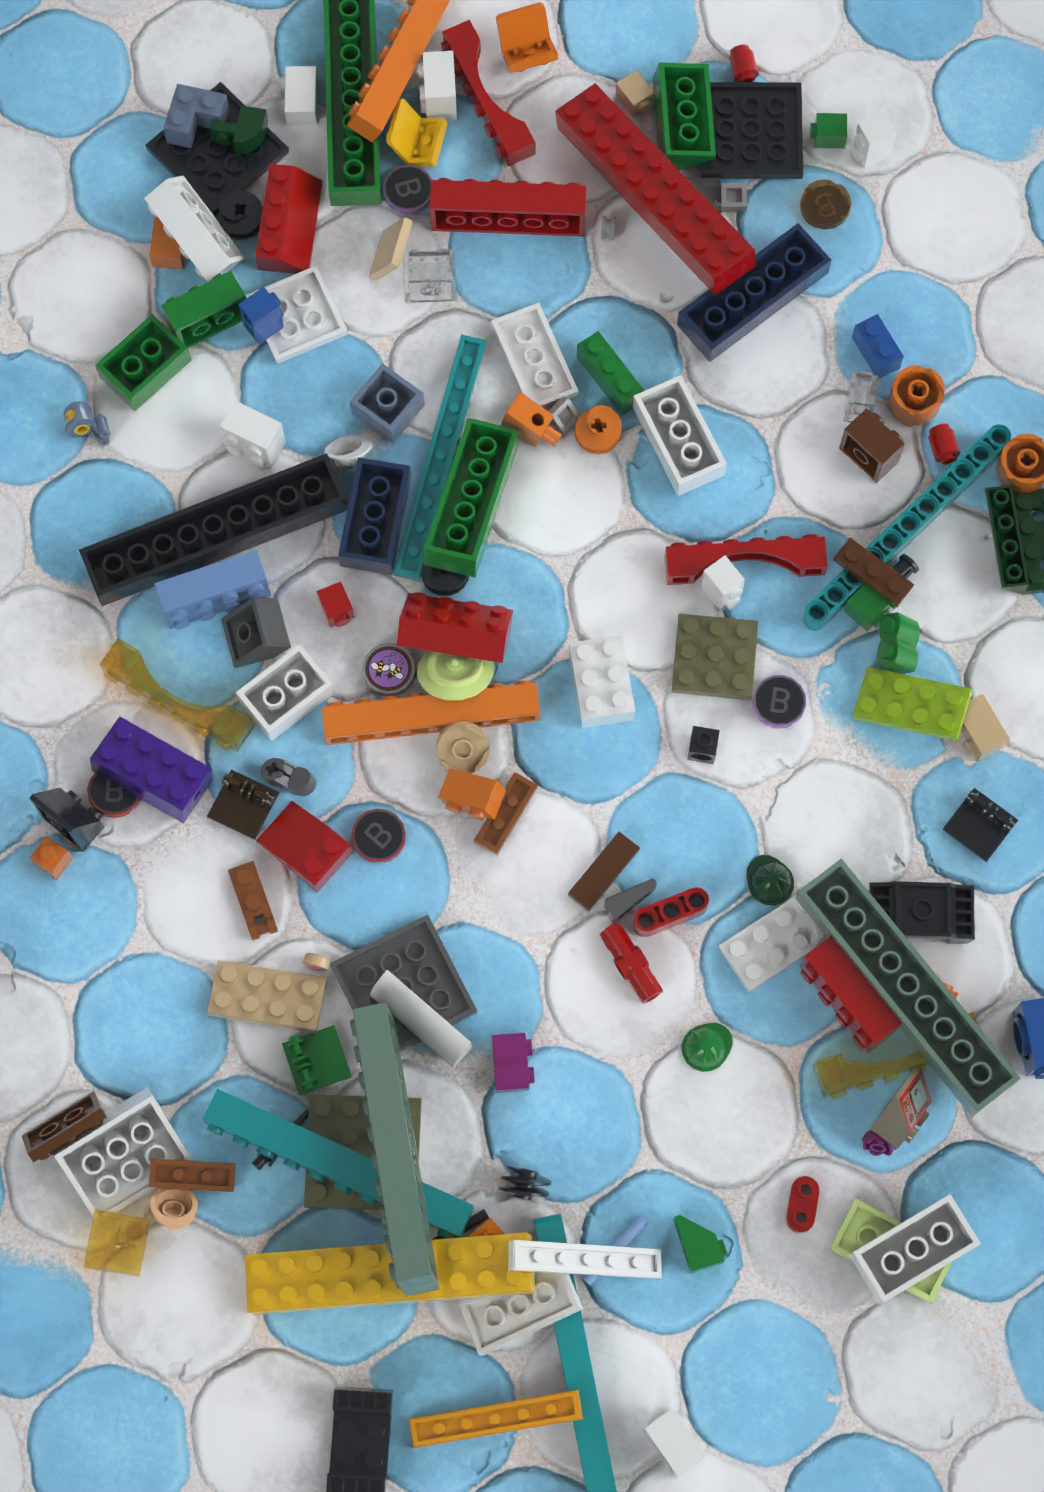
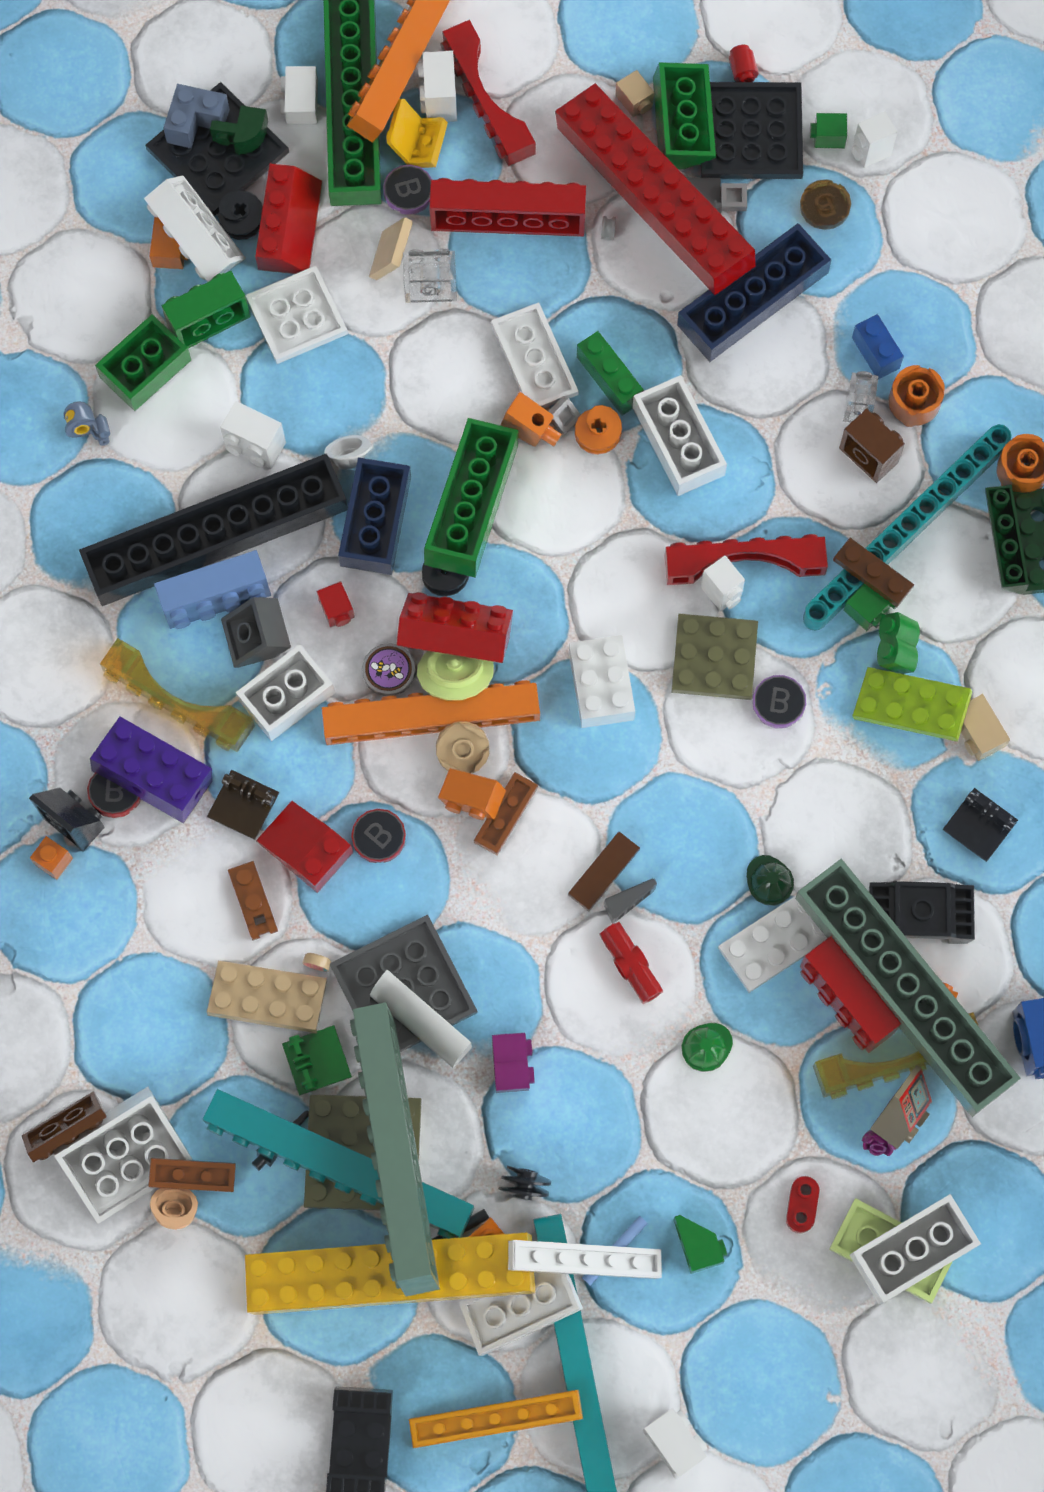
clear yellow plate [83,1209,151,1277] -> none
blue brick [238,287,284,345] -> none
dark grey piece [261,758,317,796] -> none
sand blue brick [350,363,425,444] -> none
teal plate [394,334,486,582] -> none
orange bracket [496,2,558,73] -> none
red beam [633,887,709,937] -> none
black brick [687,726,720,764] -> none
black bush [892,554,919,579] -> none
red brick [928,423,960,465] -> none

